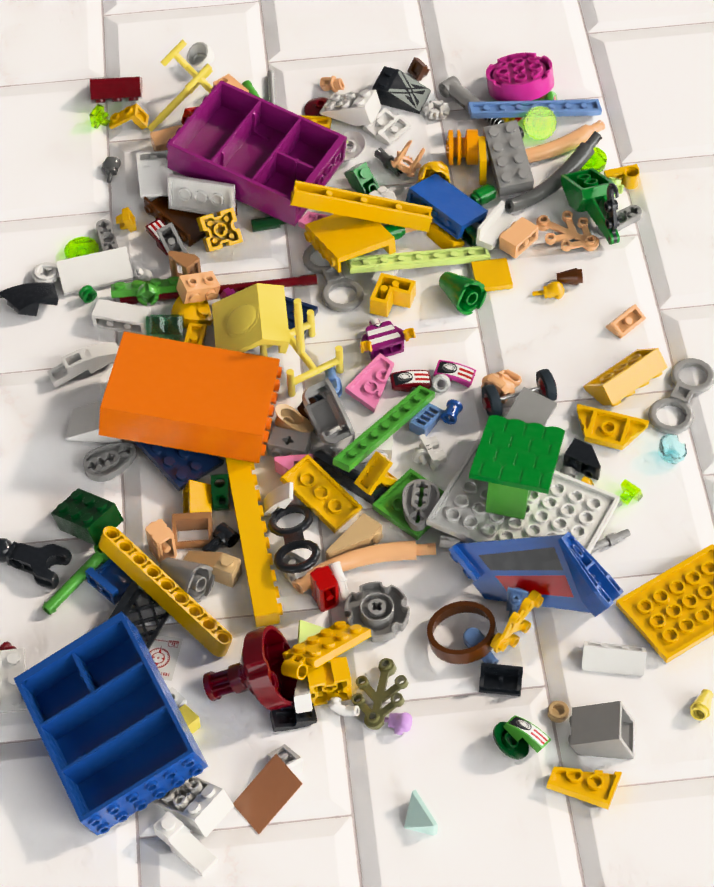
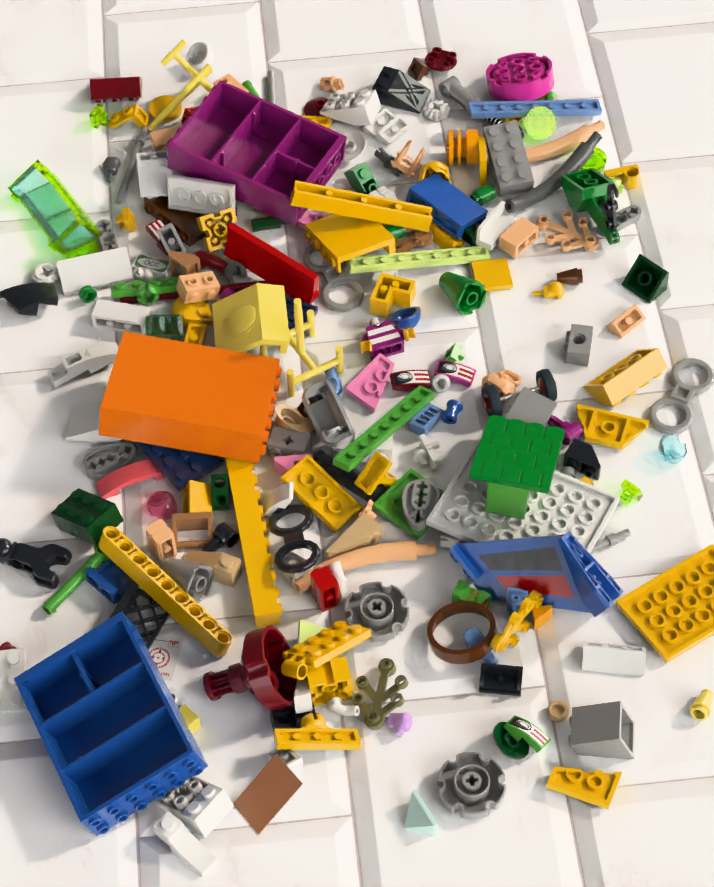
none -> clear light blue windscreen [8,159,103,255]
none -> coral slope [95,459,166,499]
none -> light grey bar [115,126,148,205]
none -> white tile [132,253,170,278]
none -> clear pink hair [146,491,178,521]
none -> yellow tile [149,95,182,122]
none -> piece [192,250,248,284]
none -> red arch [223,222,320,304]
none -> yellow plate [273,713,361,750]
none -> light nougat plant [356,499,377,520]
none -> blue piece [388,306,421,329]
none -> medium nougat piece [395,229,434,253]
none -> dark red dish [425,47,457,71]
none -> light grey piece [437,752,506,819]
none -> tile [443,343,465,365]
none -> bright green leg [452,579,493,608]
none -> light orange slope [531,605,553,630]
none -> magenta axle [547,415,583,445]
none -> light grey brick [563,323,594,366]
none -> dark green slope [621,254,669,304]

